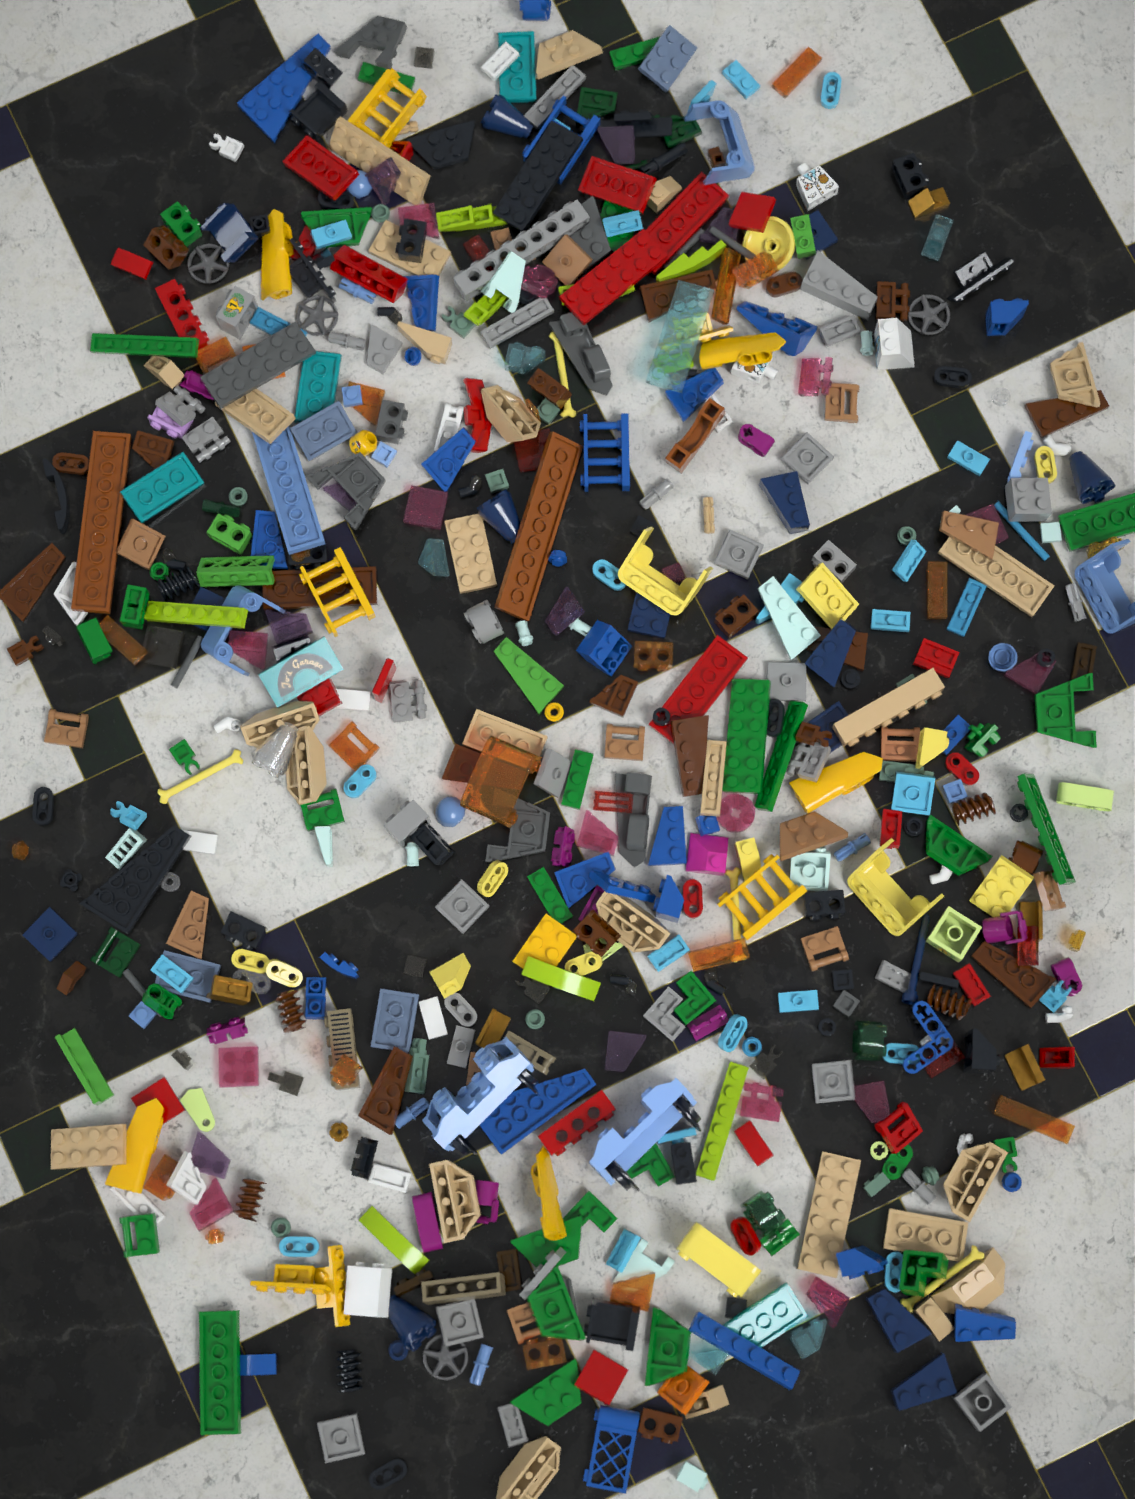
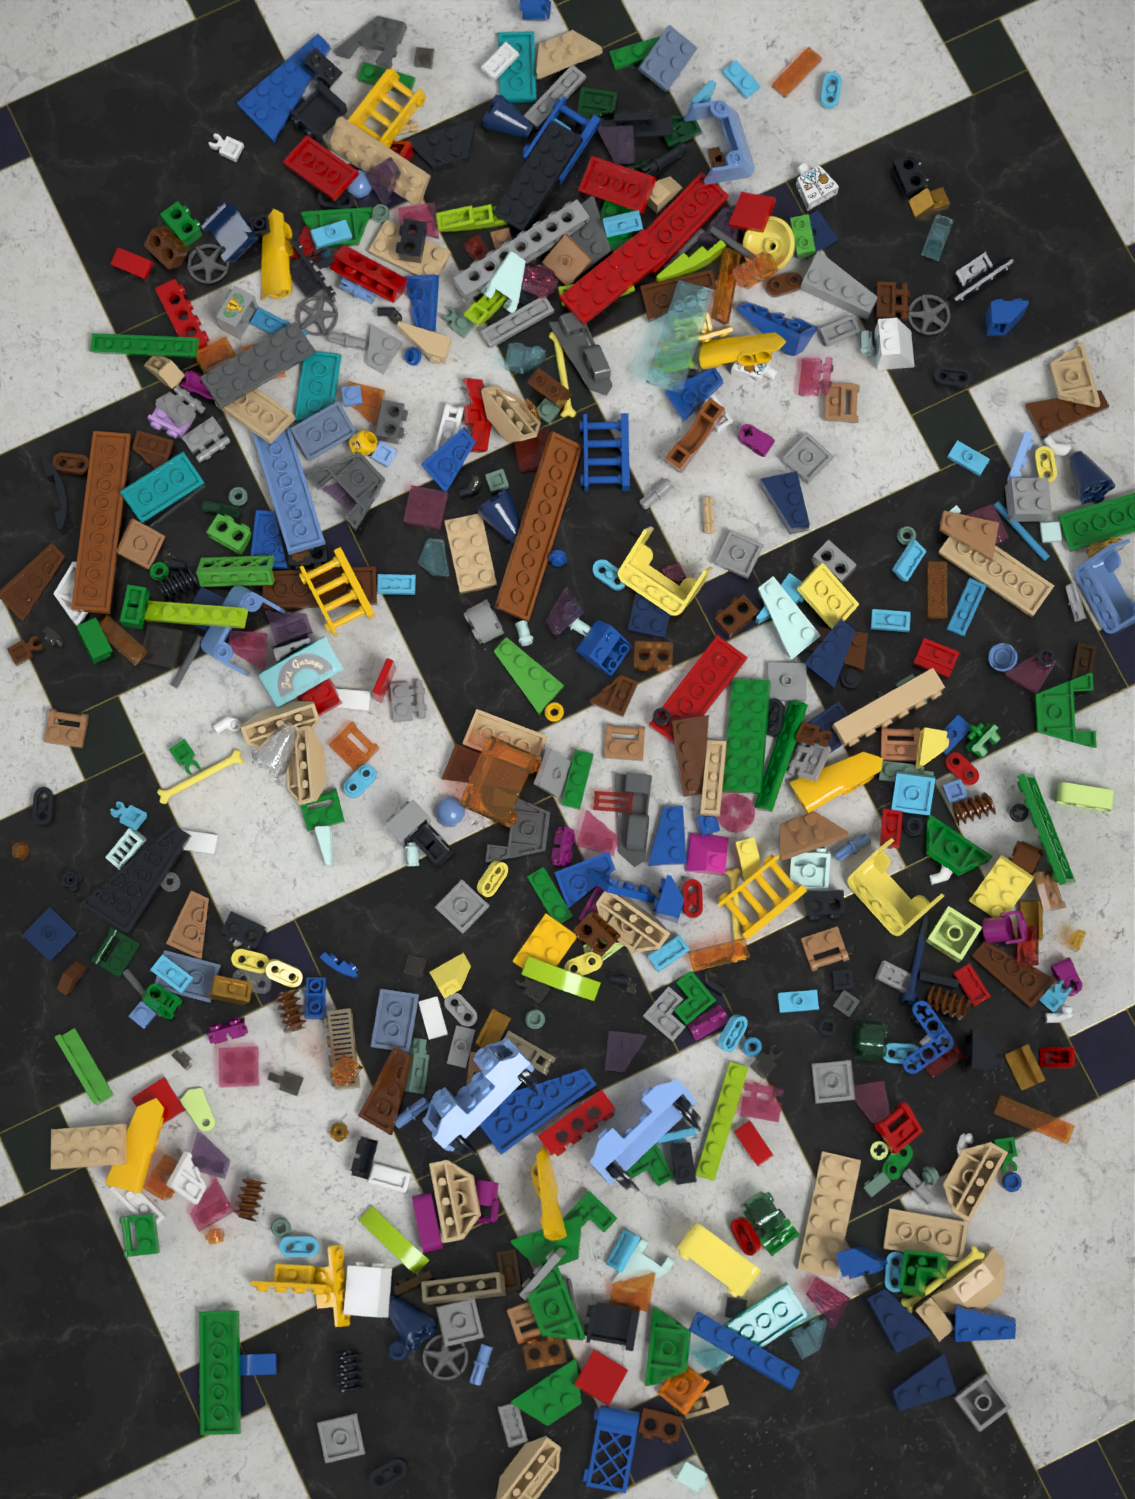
none -> medium azure plate [377,574,416,595]

